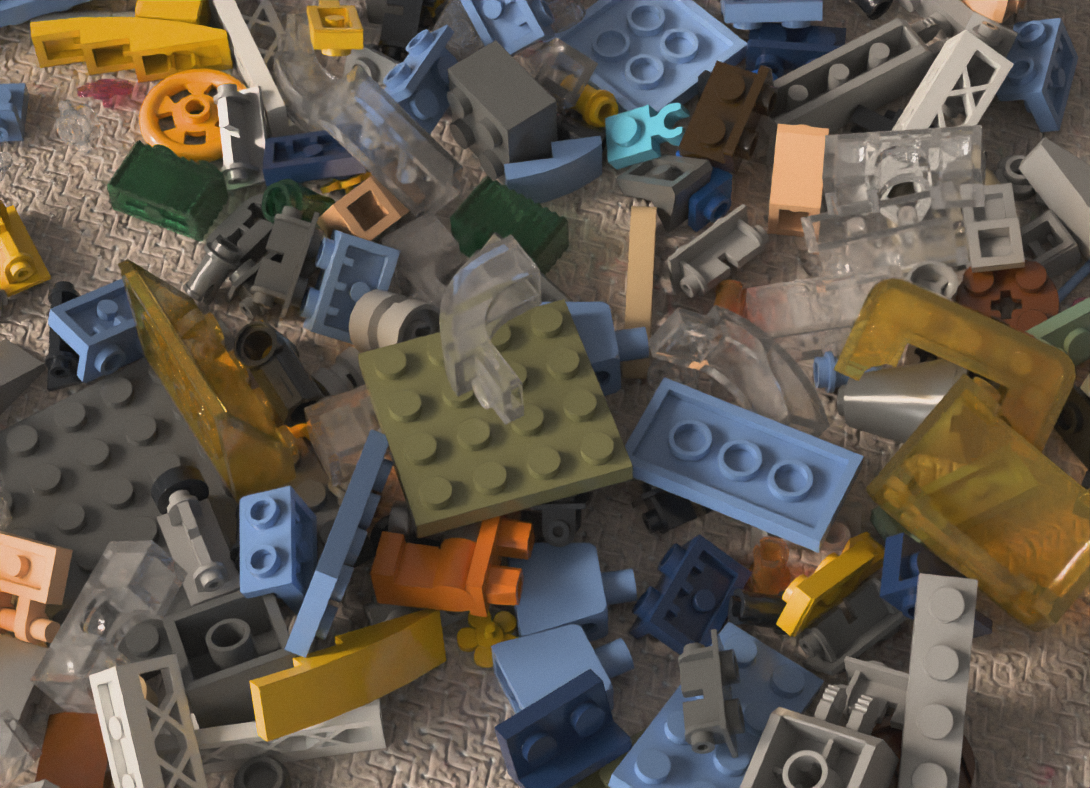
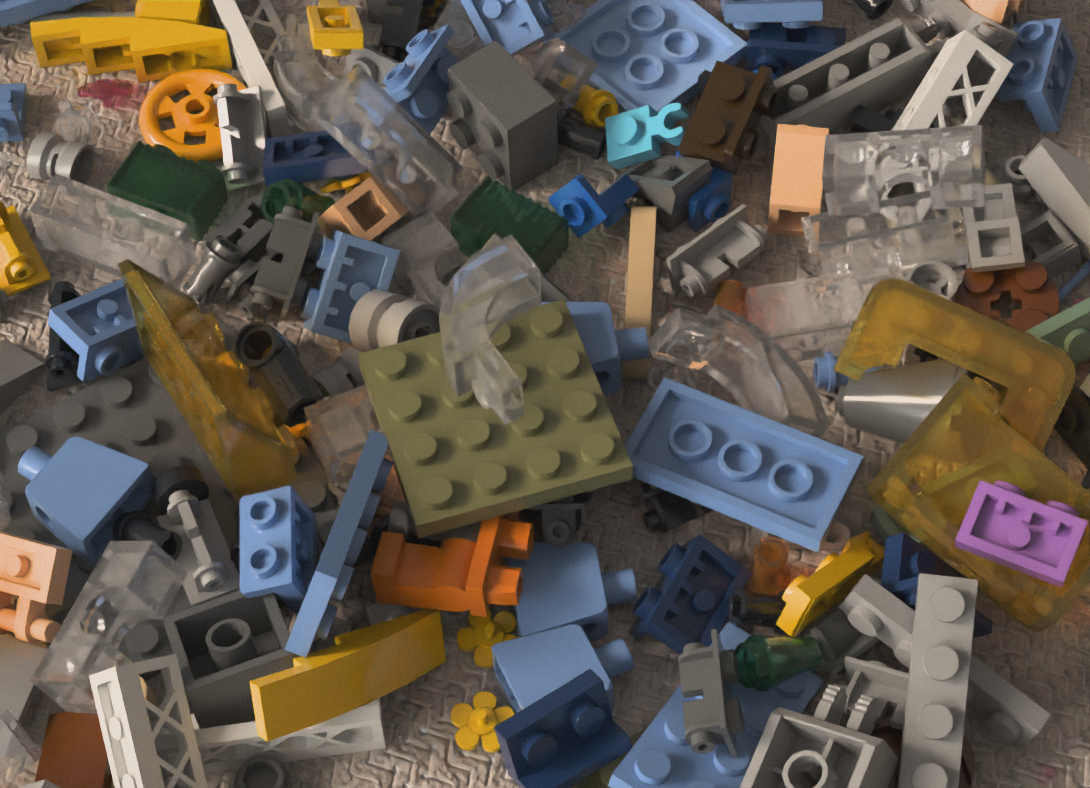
medium blue slope [504,136,602,210] -> none
none -> medium blue torso [18,436,154,568]
none -> light grey wheel [26,130,95,192]
none -> clear brick [29,173,196,297]
none -> black pin [112,510,182,566]
none -> yellow plant [450,691,515,753]
none -> blue bracket [548,174,639,239]
none -> clear green cone [735,635,822,692]
none -> light grey plate [838,574,1051,746]
none -> medium lavender bracket [955,480,1088,588]

